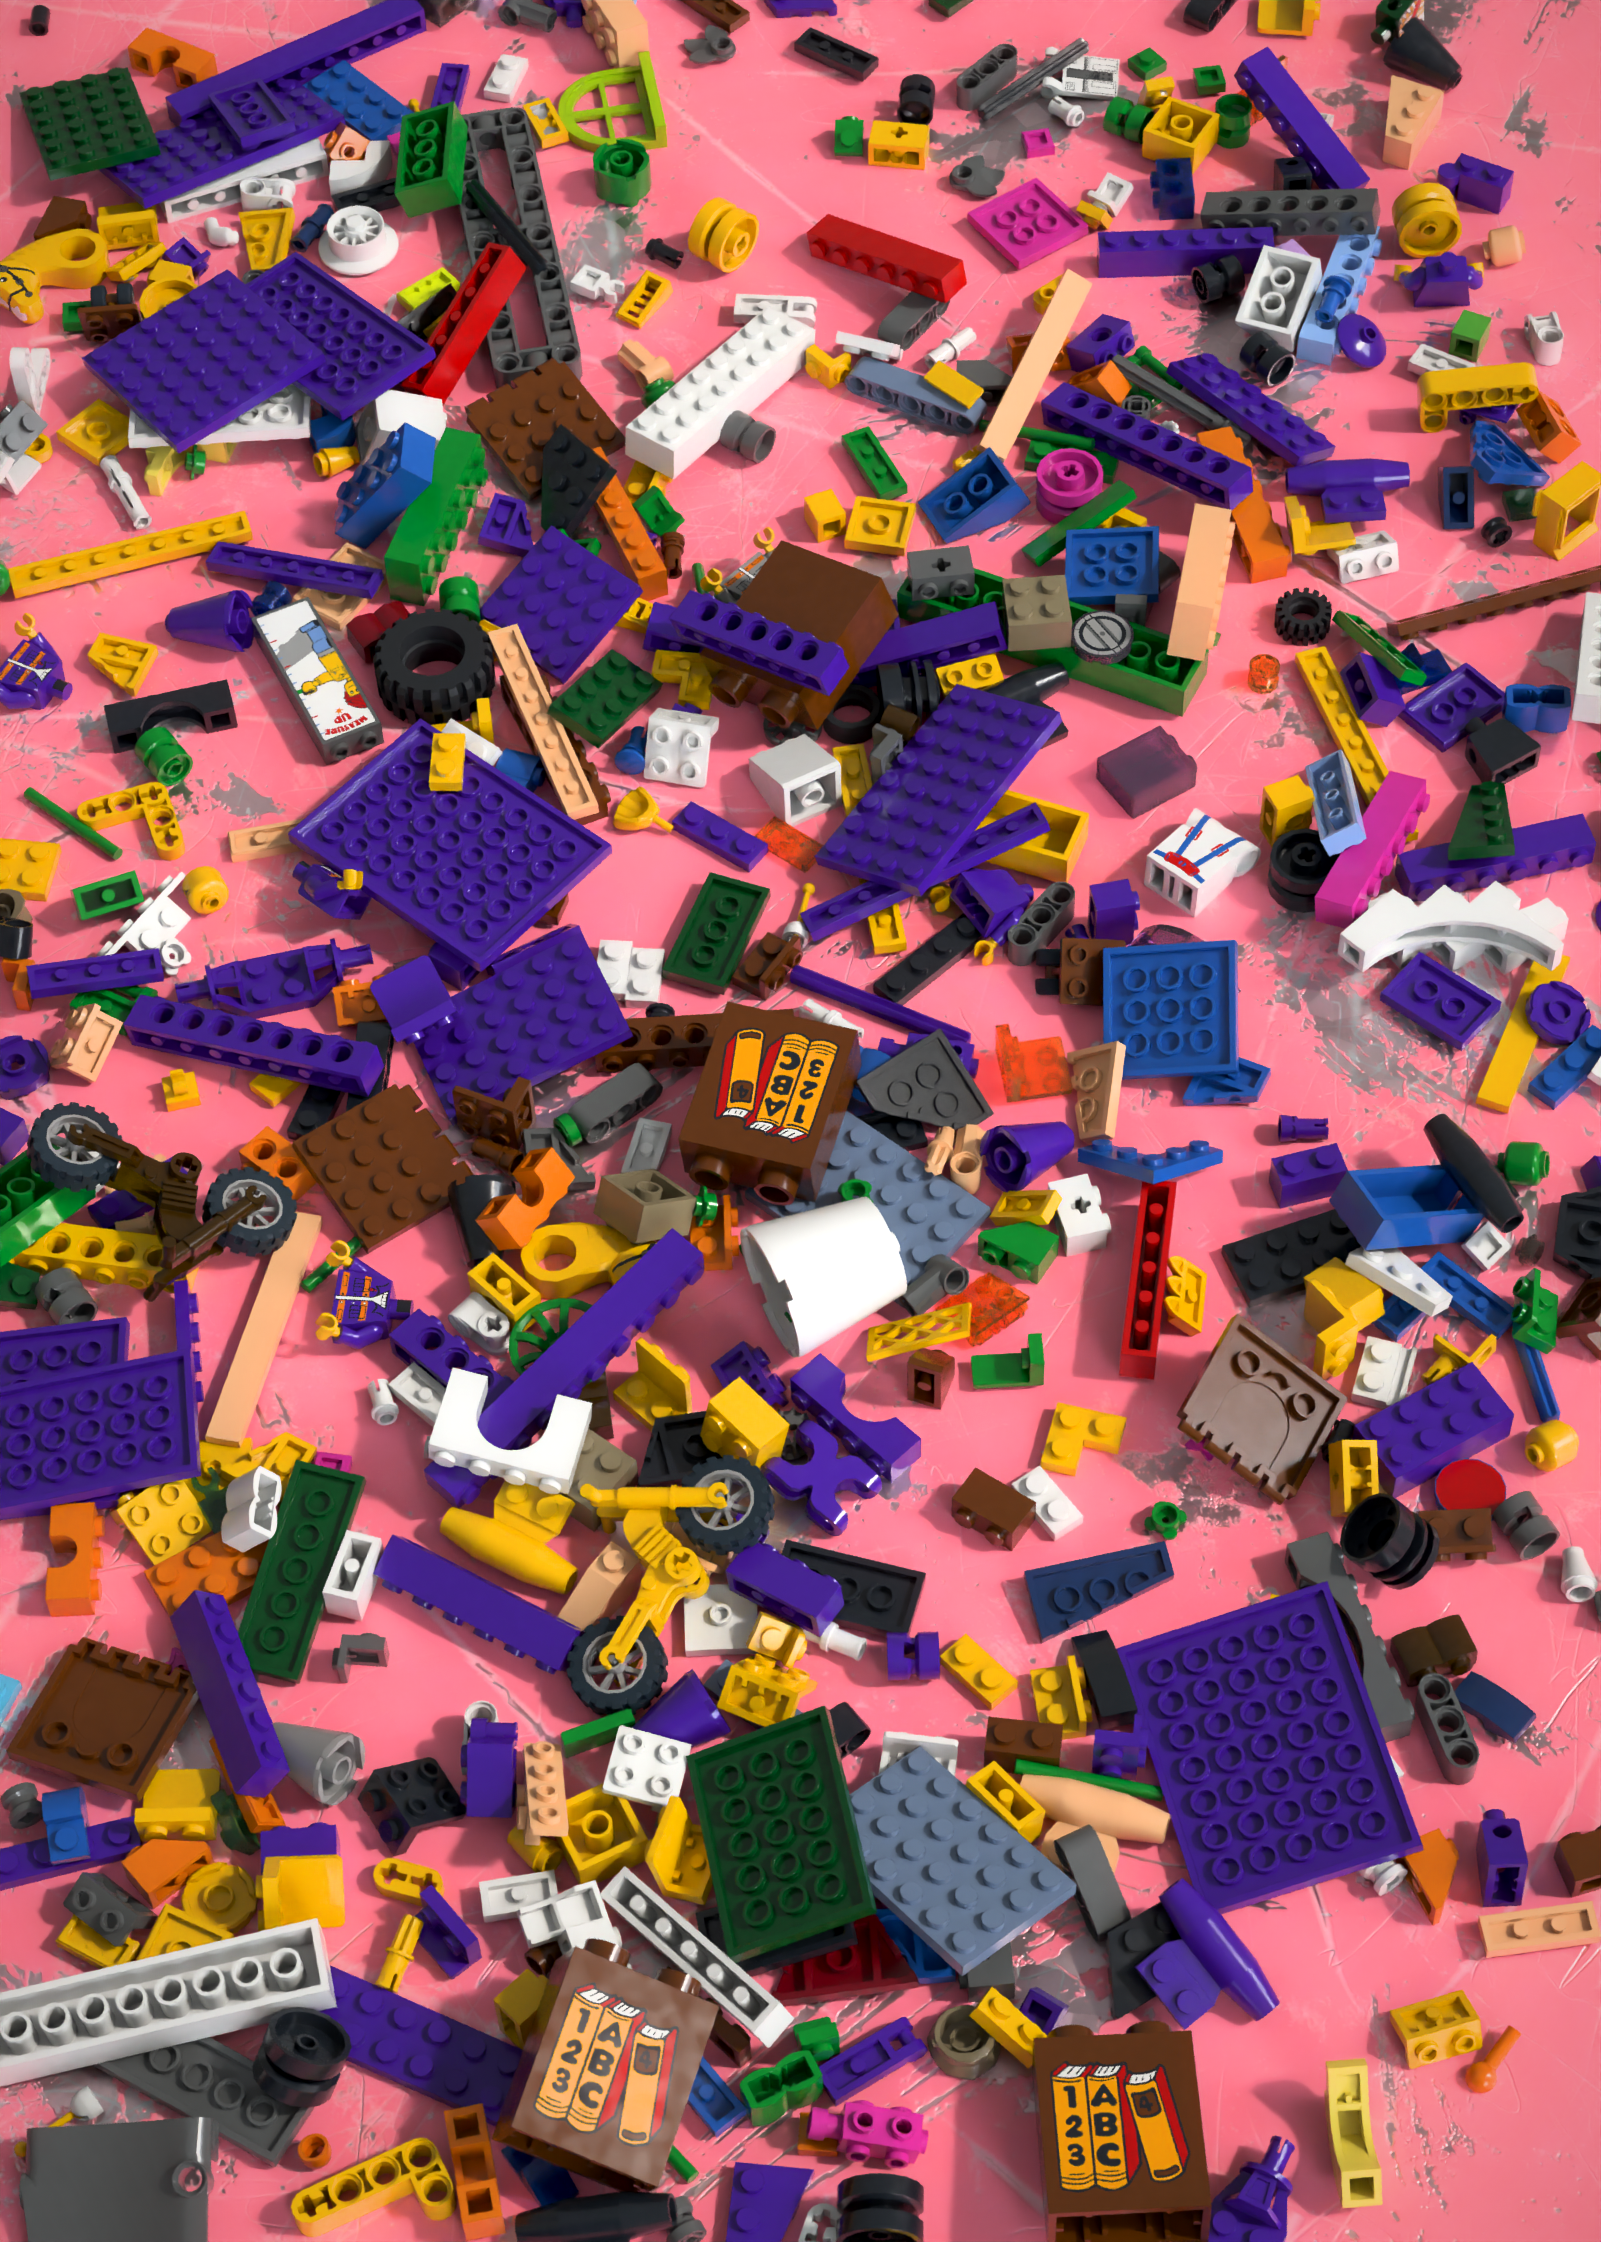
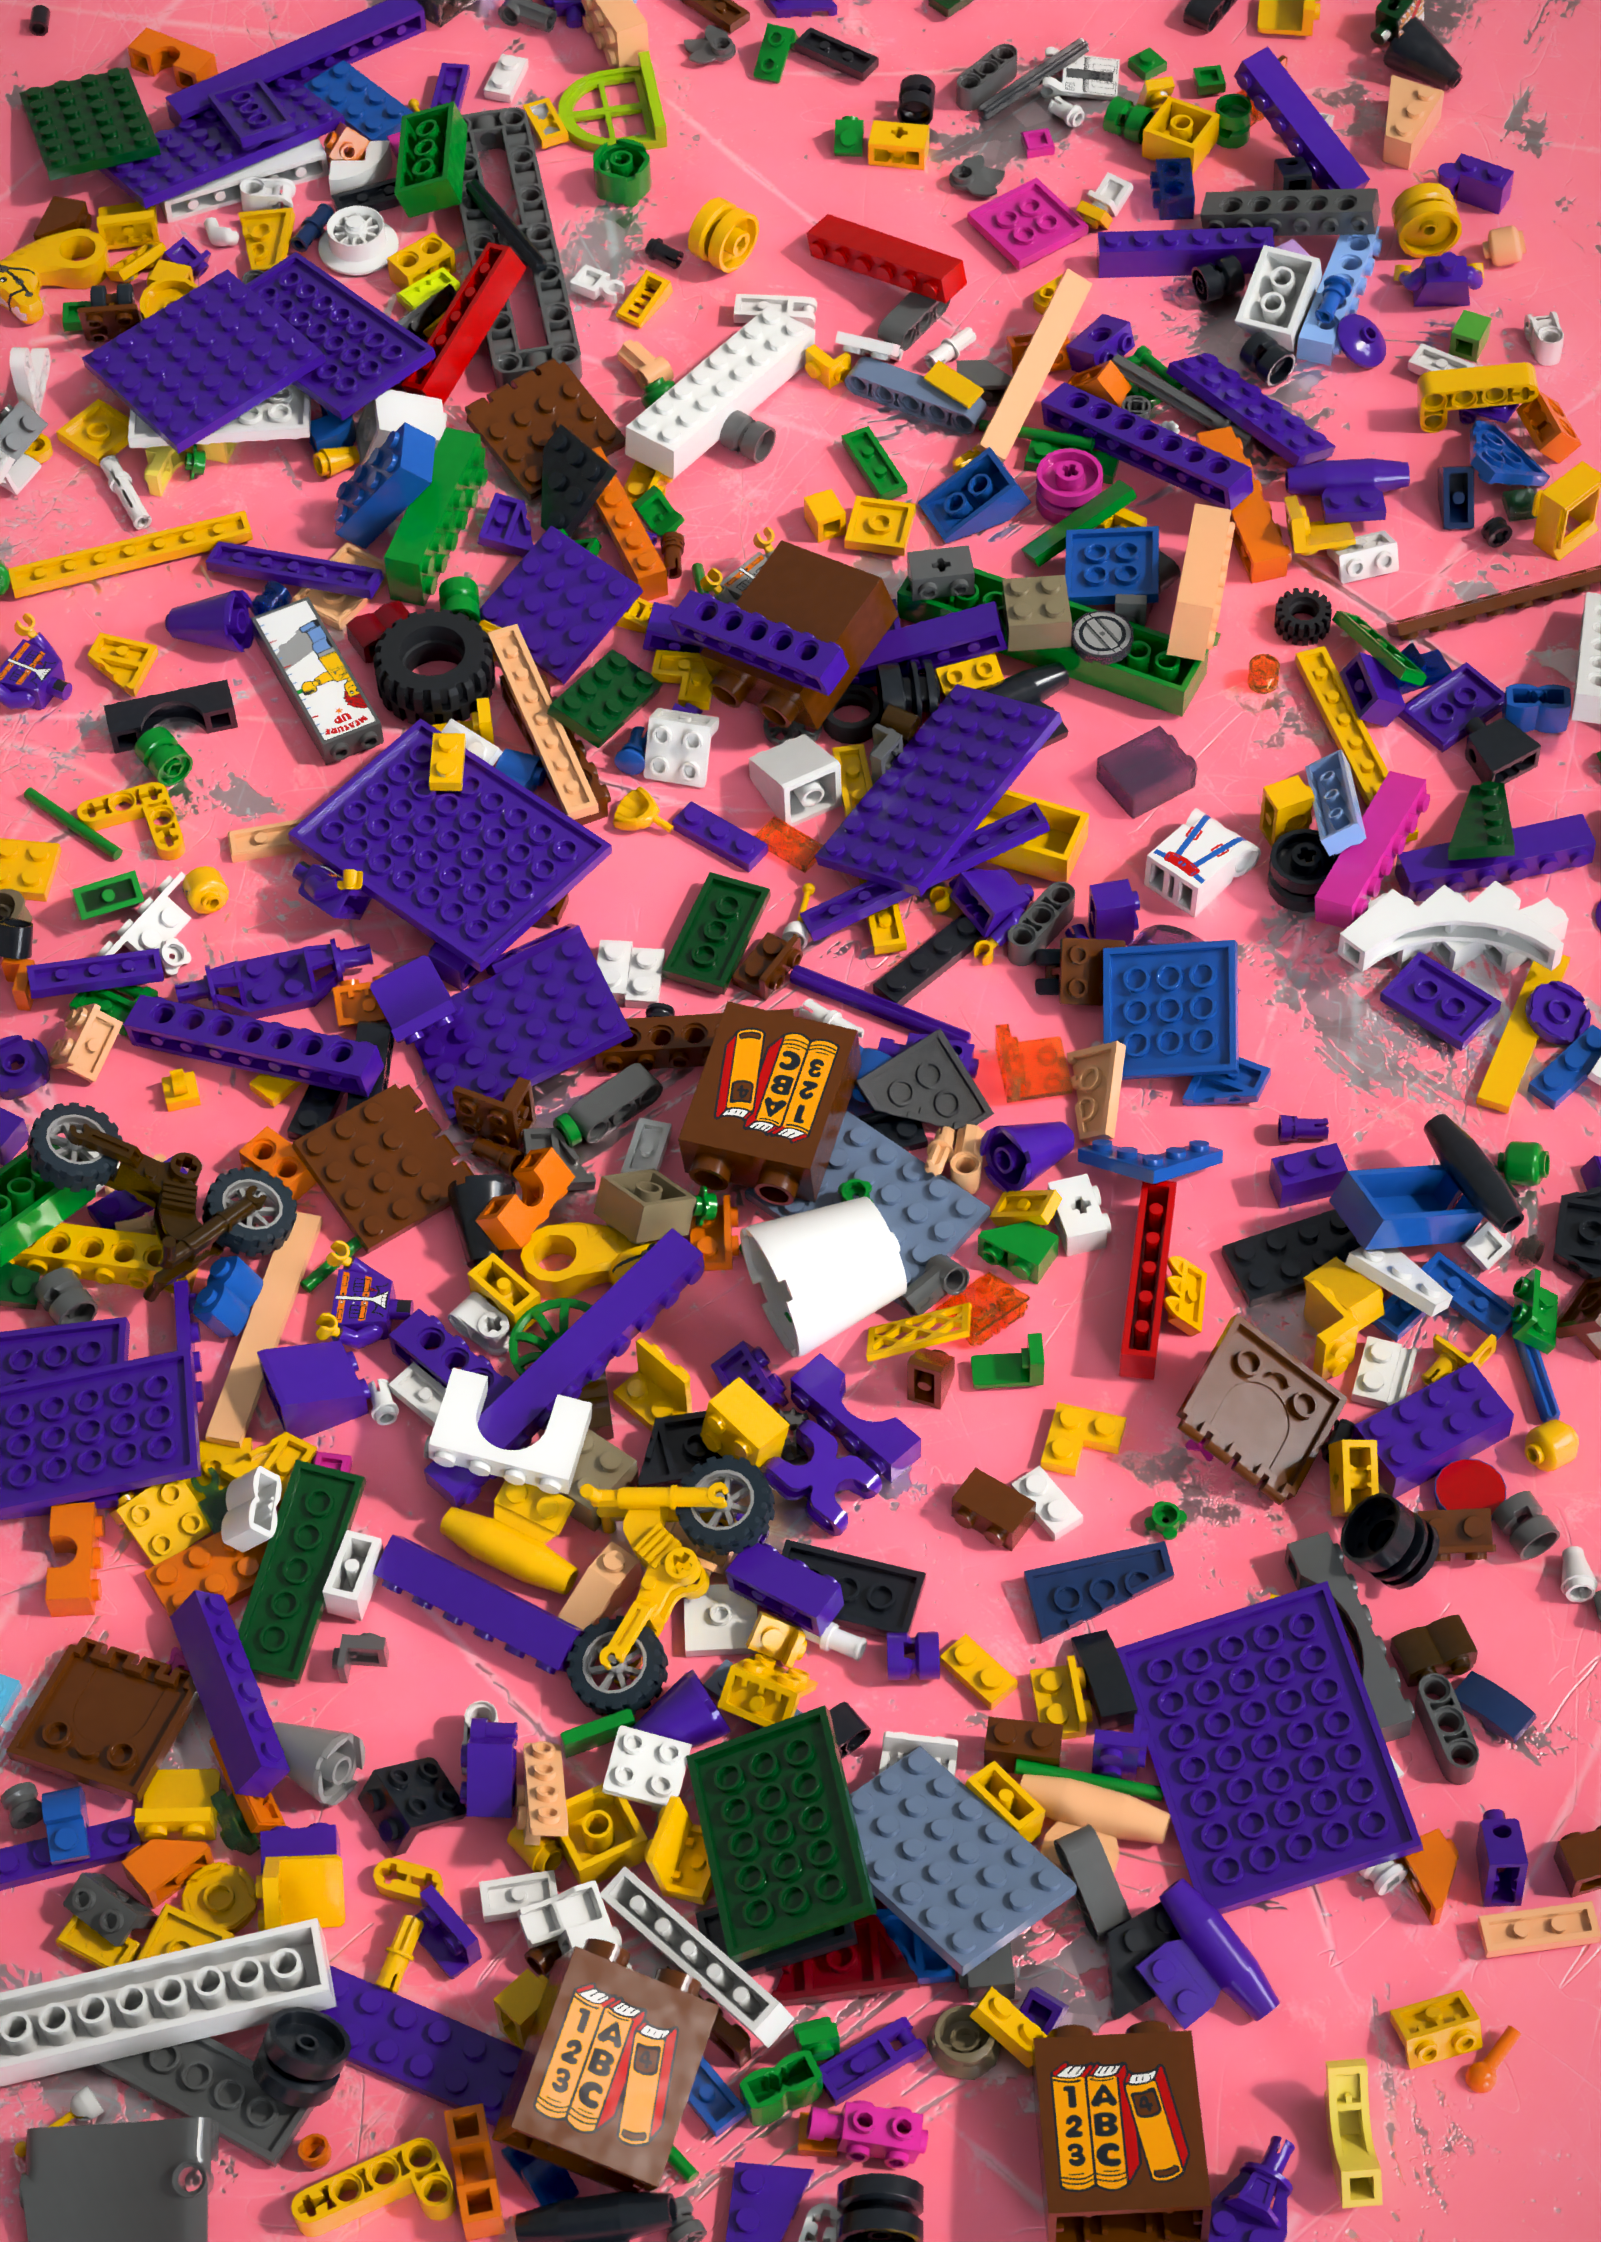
none -> blue brick [193,1256,263,1338]
none -> dark purple slope [257,1340,371,1439]
none -> yellow brick [387,232,457,290]
none -> green bracket [753,23,799,83]

